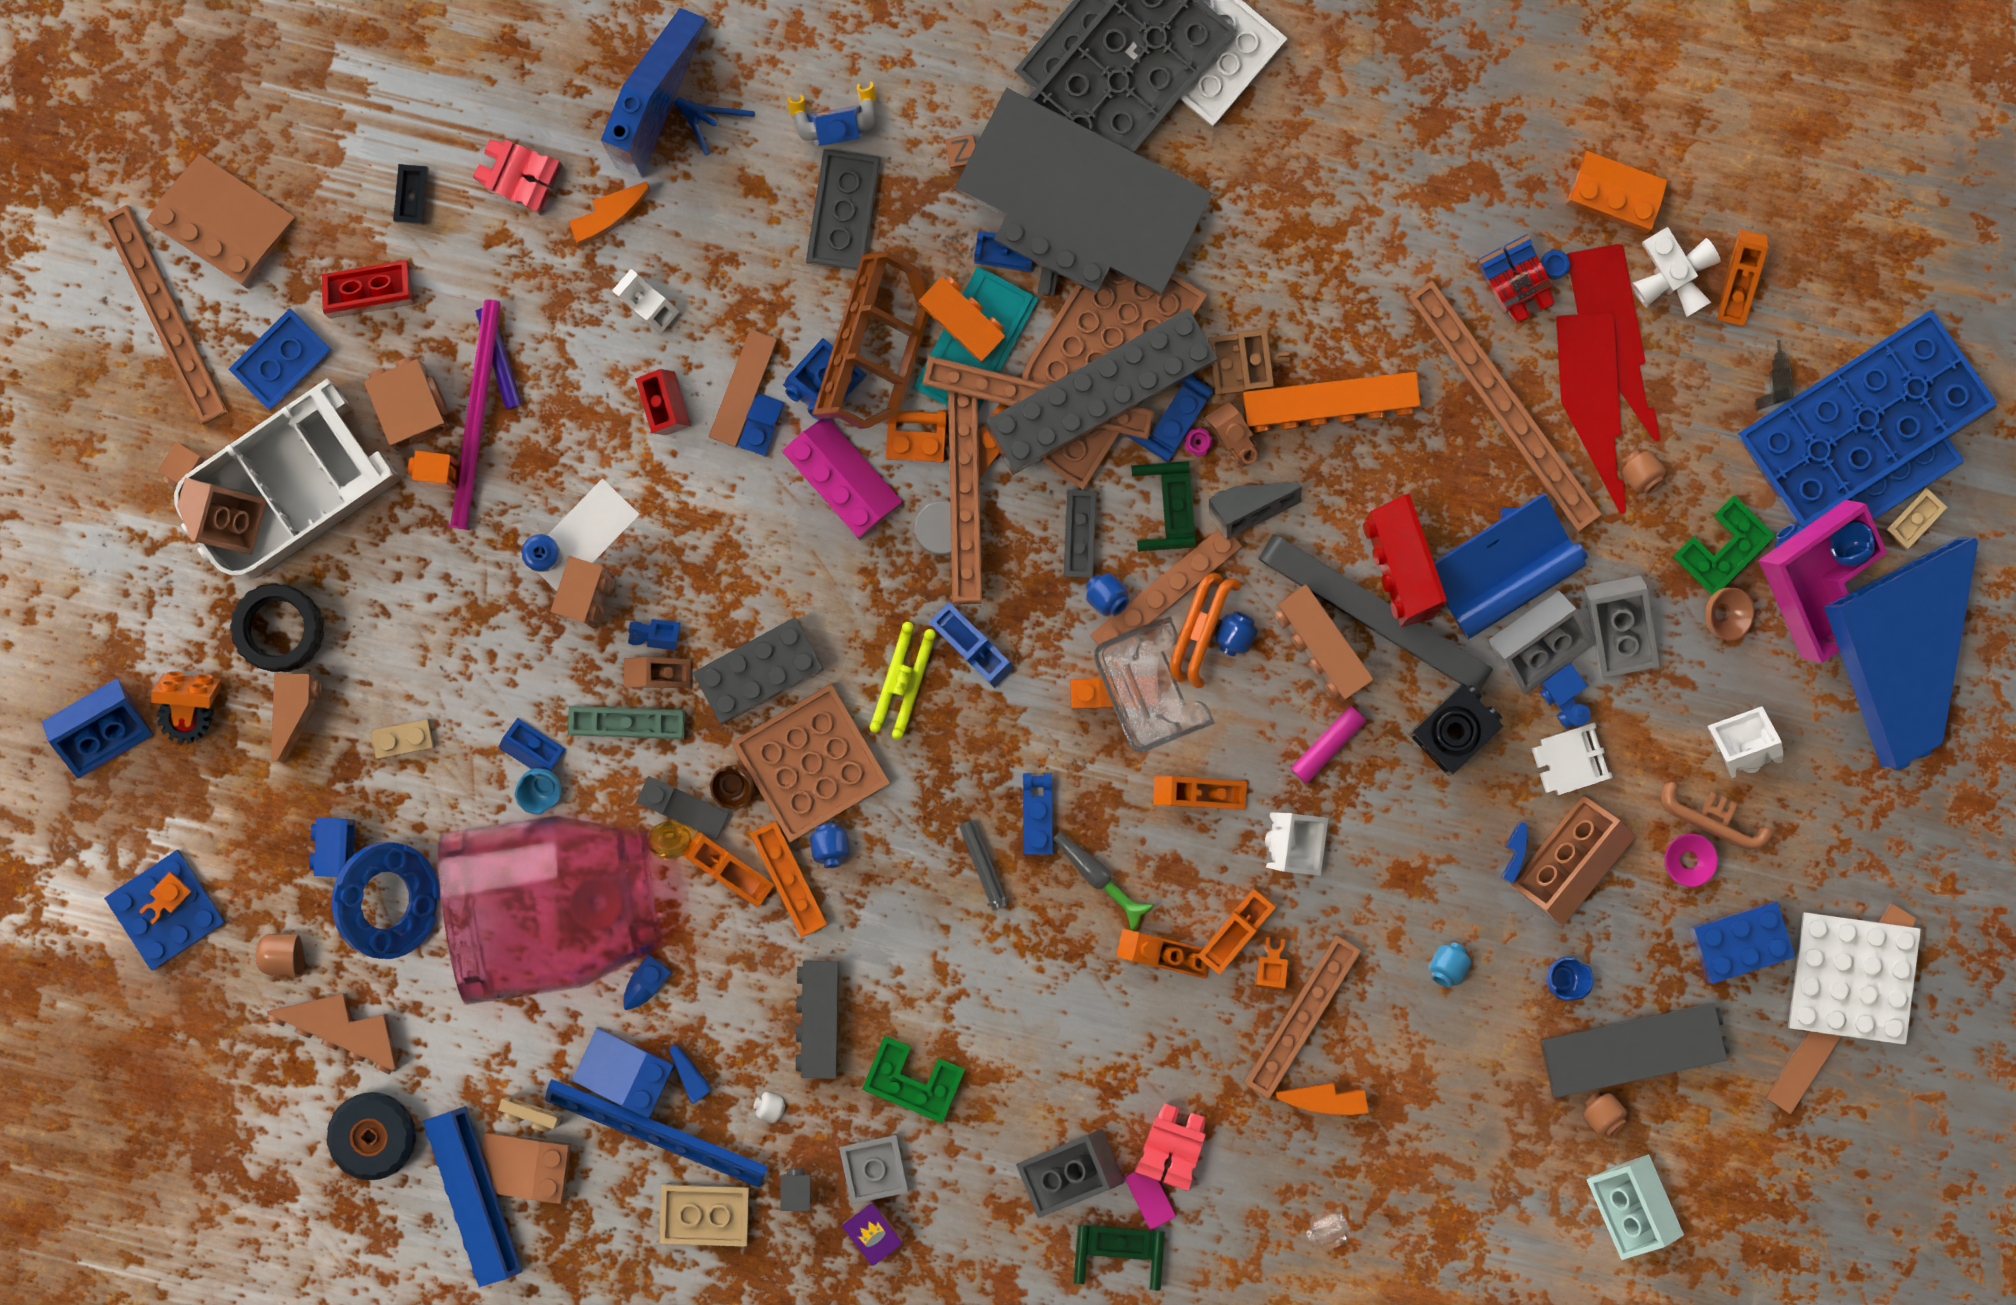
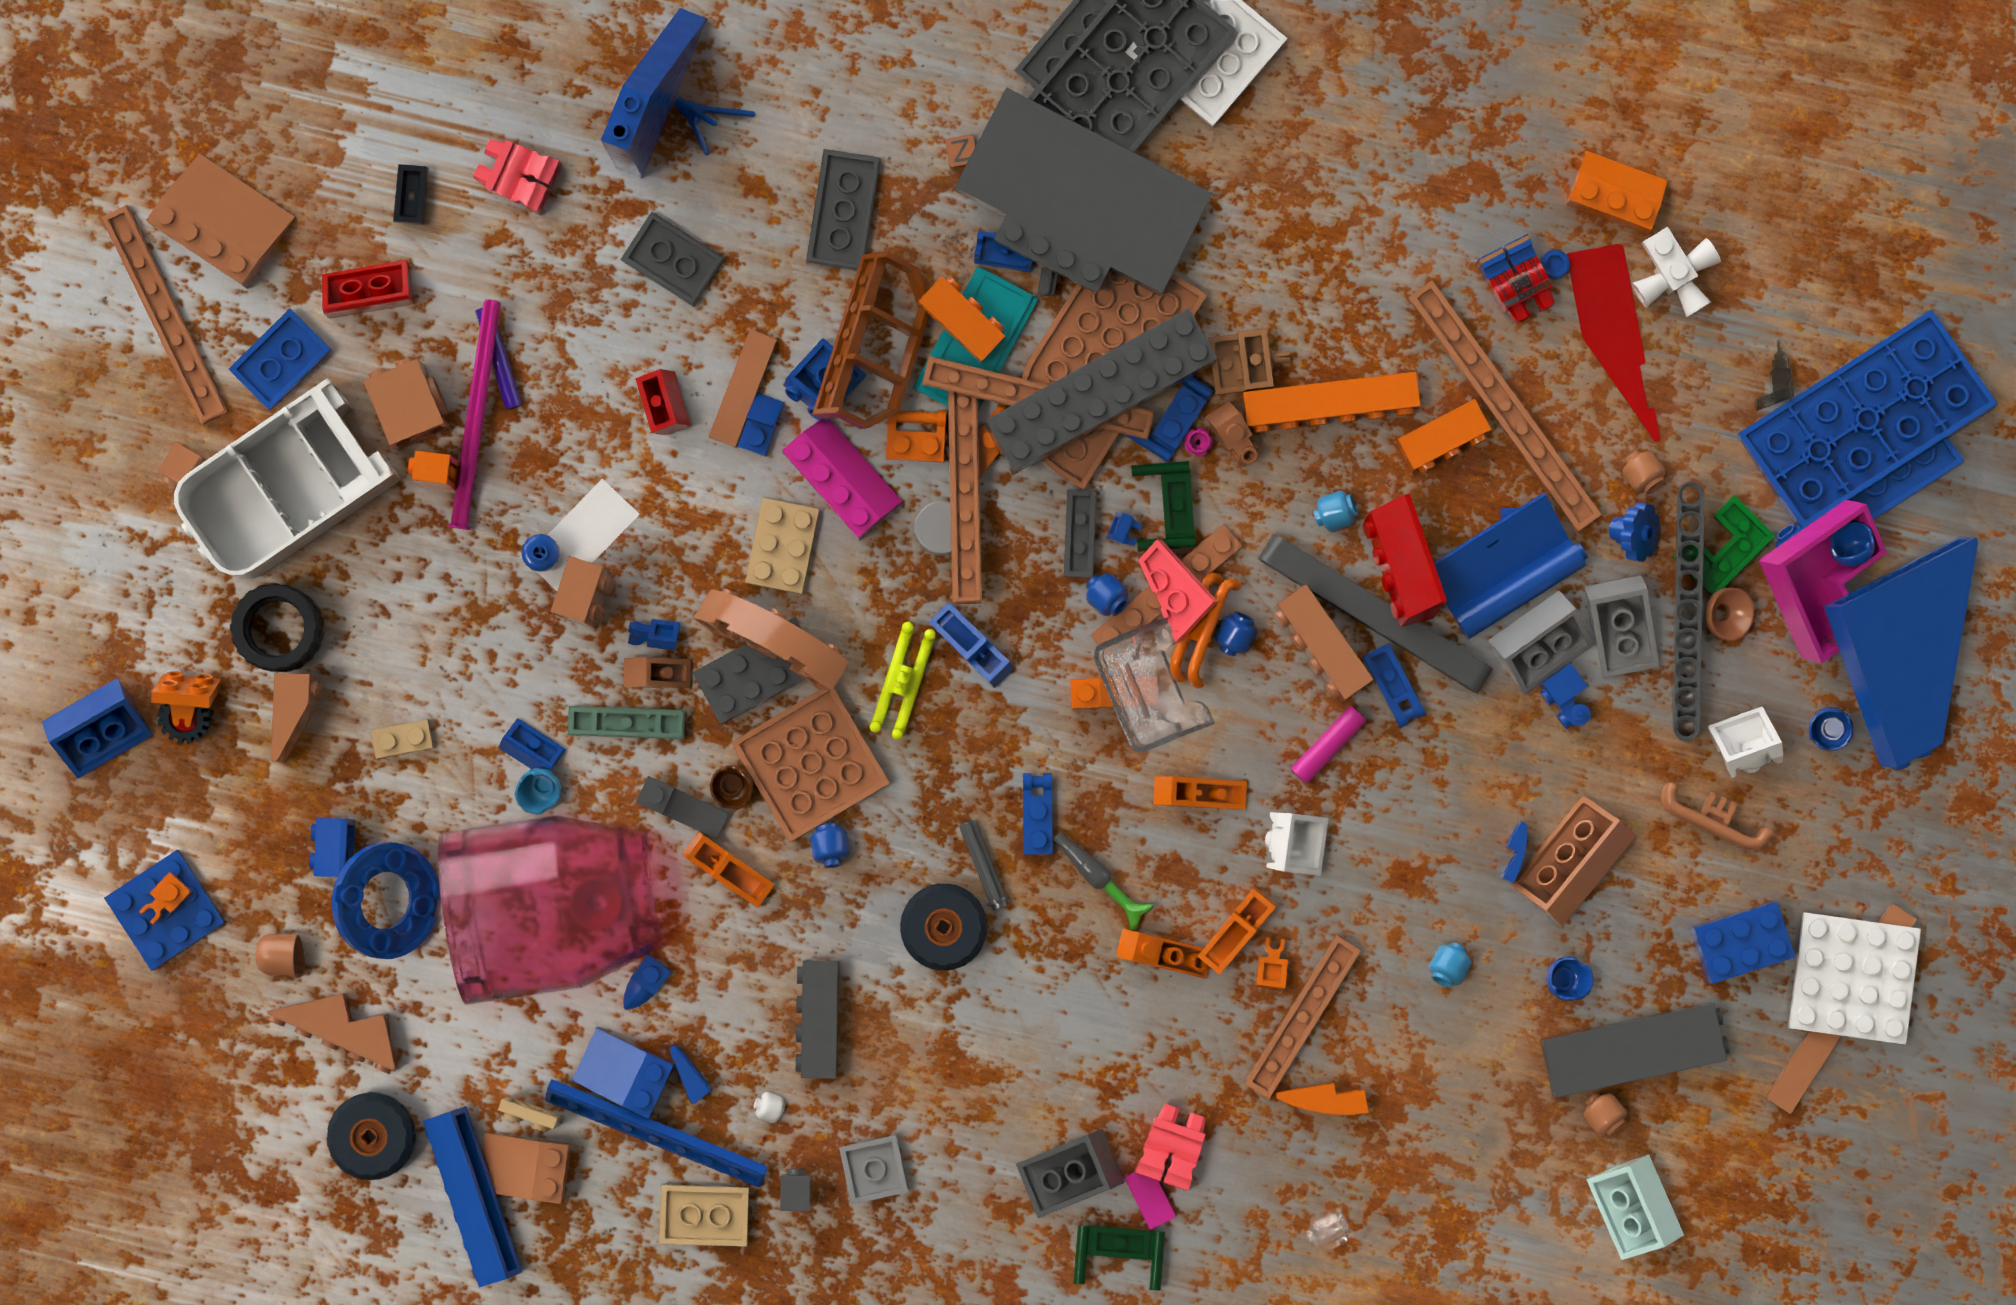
nougat slope [177,477,267,555] -> none
orange slope [569,181,651,247] -> none
white brick [612,269,679,334] -> none
clear yellow plate [648,821,692,859] -> none
orange plate [750,821,828,938] -> none
torso [787,82,877,146] -> none
dark purple piece [841,1200,903,1266] -> none
green plate [862,1035,965,1123] -> none
dark grey slope [1209,483,1302,540] -> none
black brick [1408,684,1504,776] -> none
white plate [1532,722,1613,795] -> none
red sticker [1556,313,1626,514] -> none
dark pink piece [1664,834,1718,887] -> none
orange slope [1716,229,1768,327] -> none
tan plate [1885,488,1948,550] -> none
none -> dark grey tile [620,211,725,307]
none -> nougat brick [693,588,849,691]
none -> tan plate [745,498,820,594]
none -> black wheel [900,883,987,971]
none -> blue tile [1106,512,1142,545]
none -> coral wing [1138,539,1218,643]
none -> dark azure head [1314,490,1359,532]
none -> blue plate [1362,643,1426,728]
none -> orange brick [1396,399,1491,473]
none -> blue plant [1609,502,1660,562]
none -> dark grey beam [1672,481,1705,741]
none -> blue hair [1808,707,1853,751]

